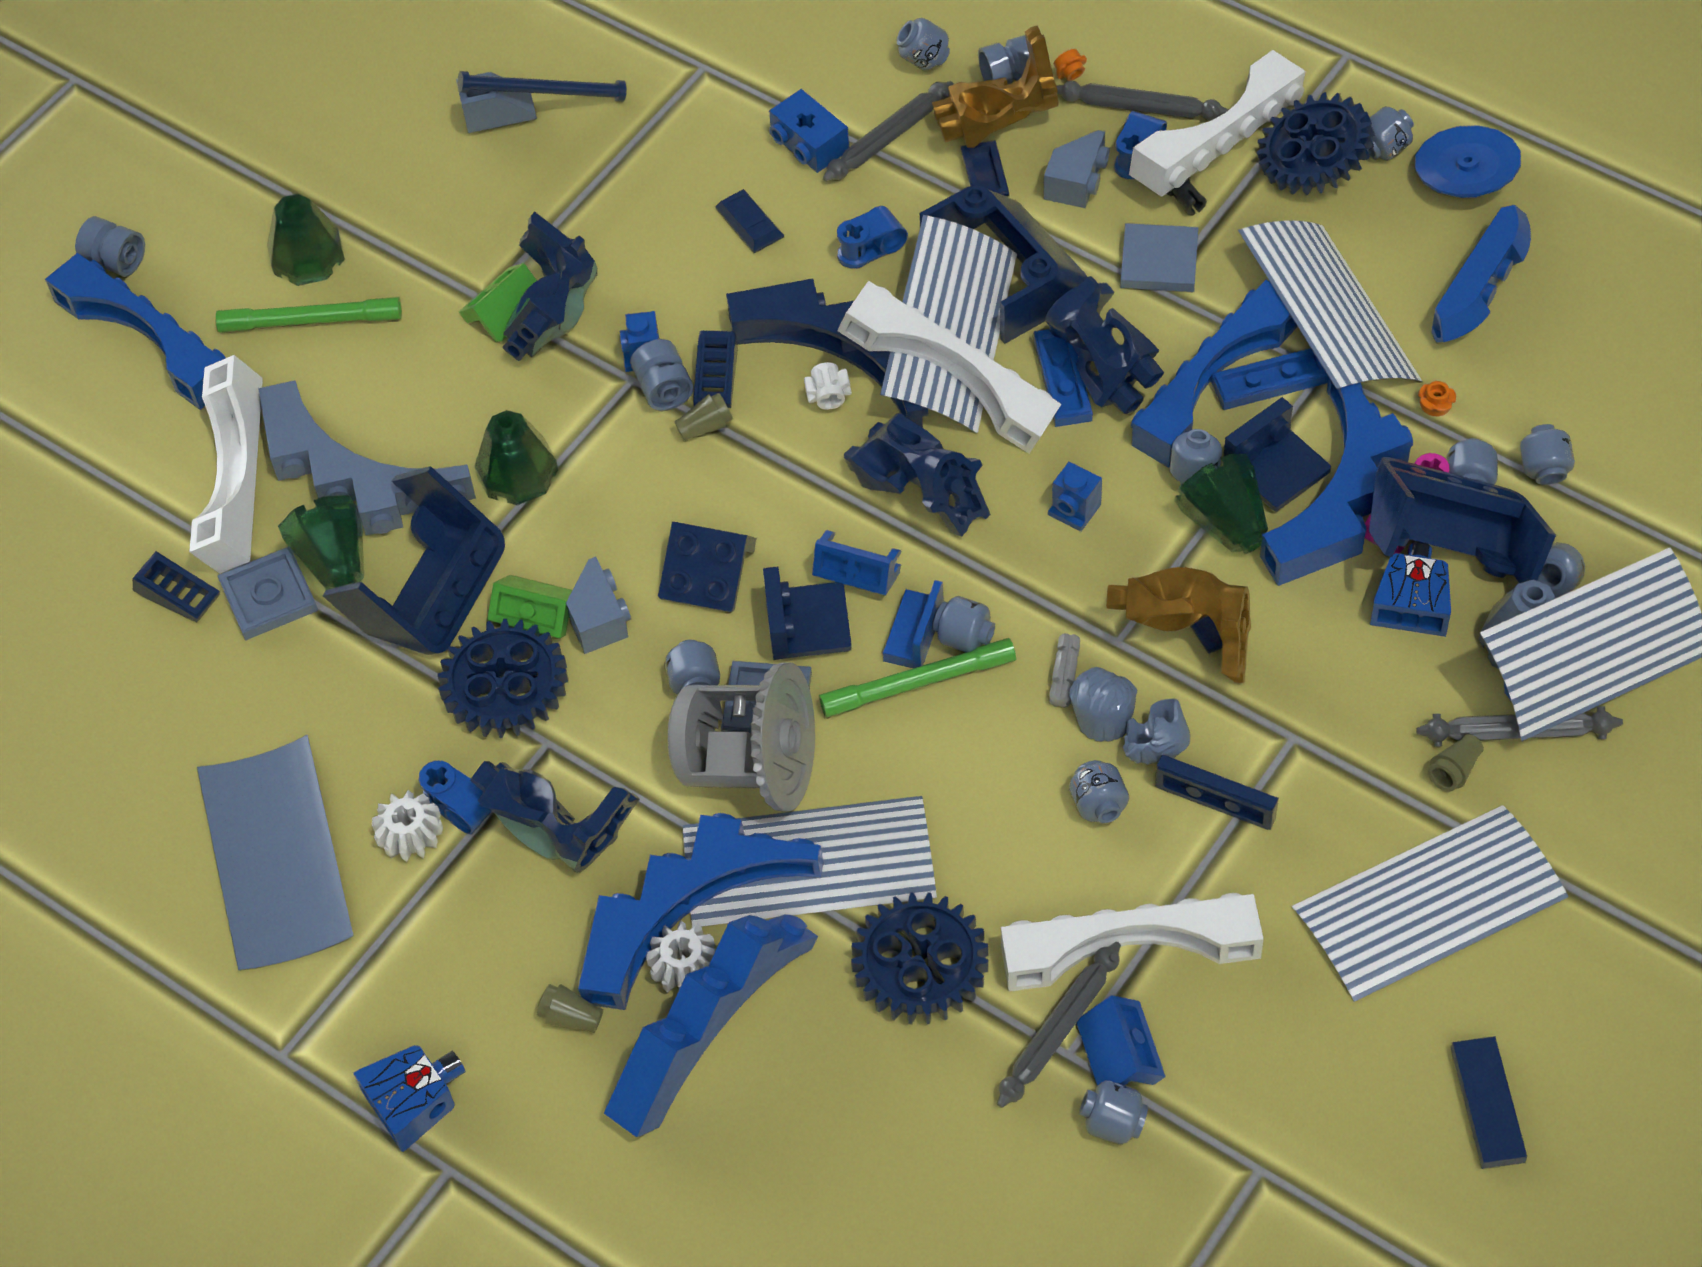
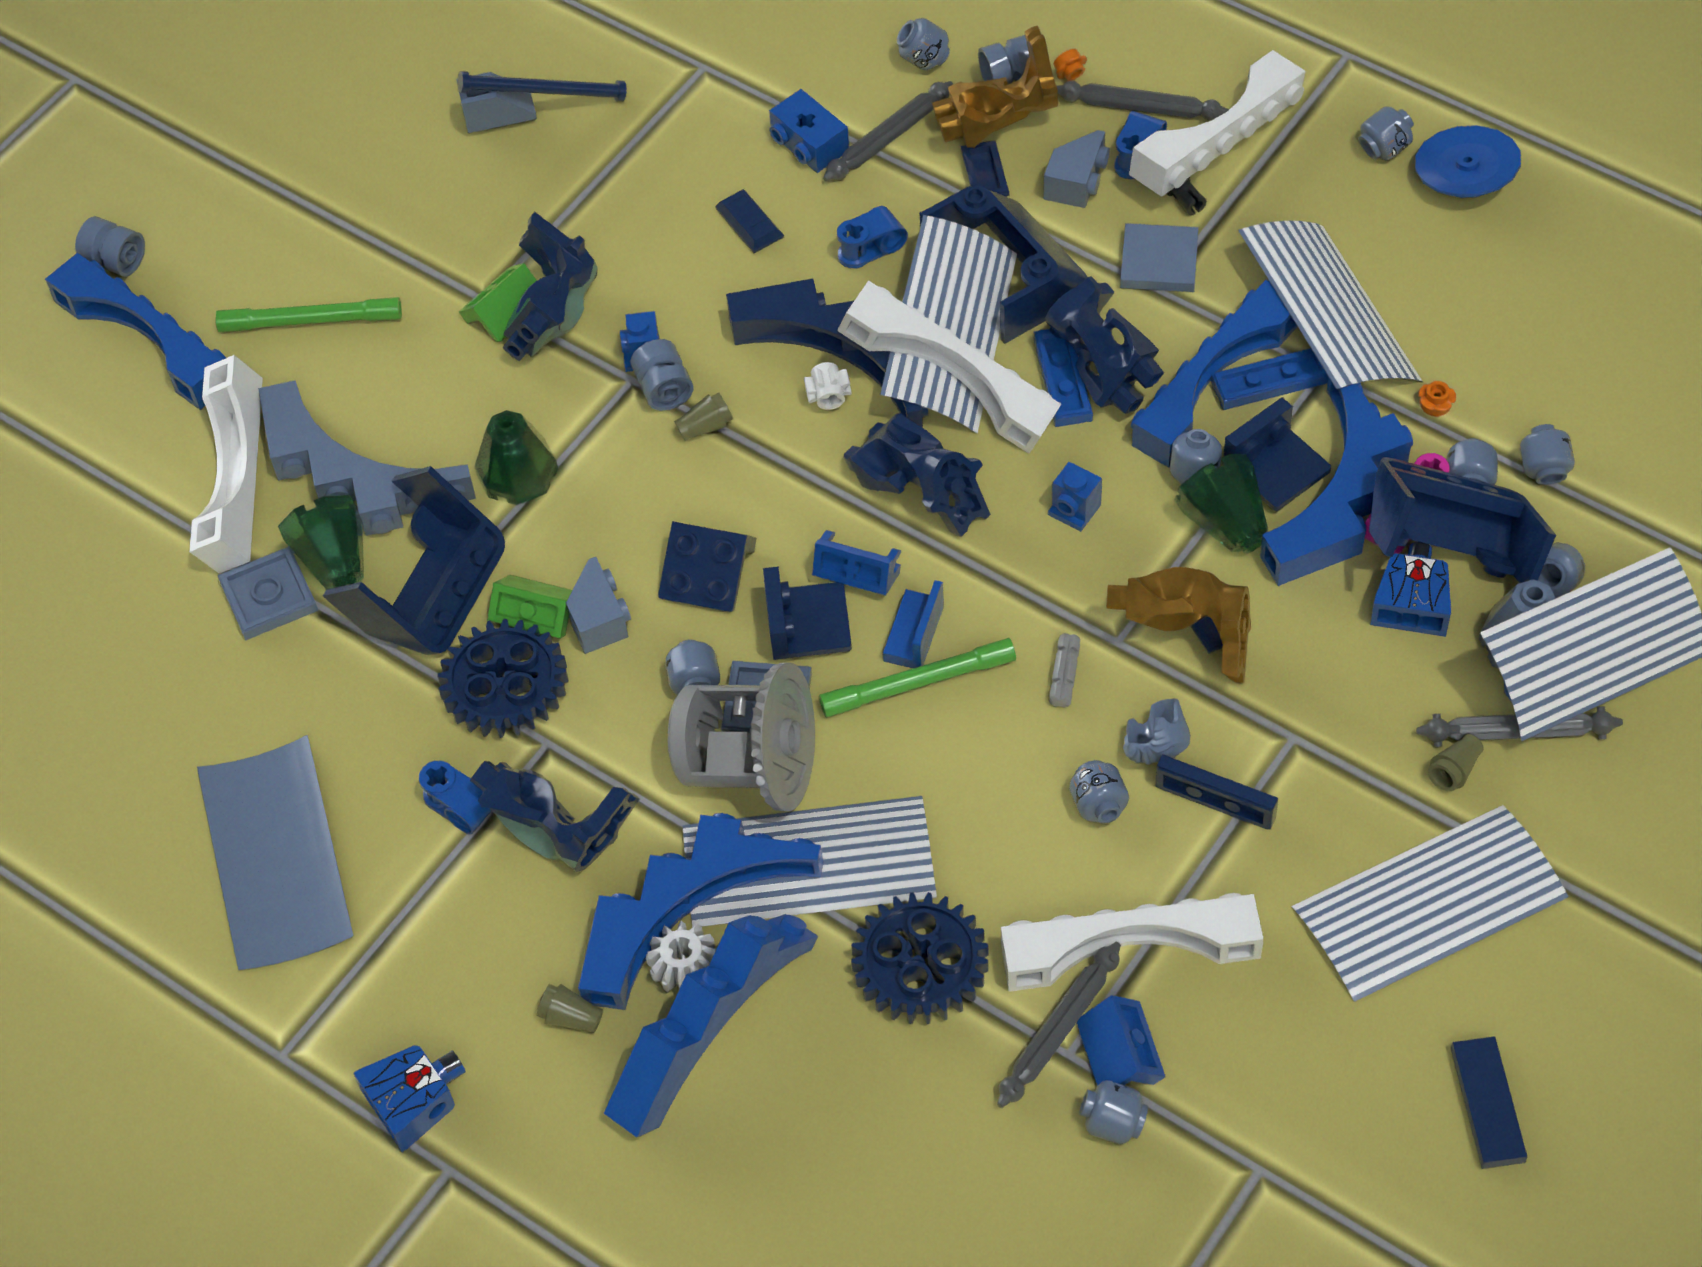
dark blue slope [132,551,220,622] -> none
clear green cone [267,194,345,286] -> none
white gear [372,790,443,862] -> none
dark blue slope [693,331,738,408] -> none
sand blue head [933,596,995,653] -> none
sand blue hair [1069,667,1138,742] -> none
dark blue gear [1257,92,1375,195] -> none
blue brick [1431,205,1531,343] -> none

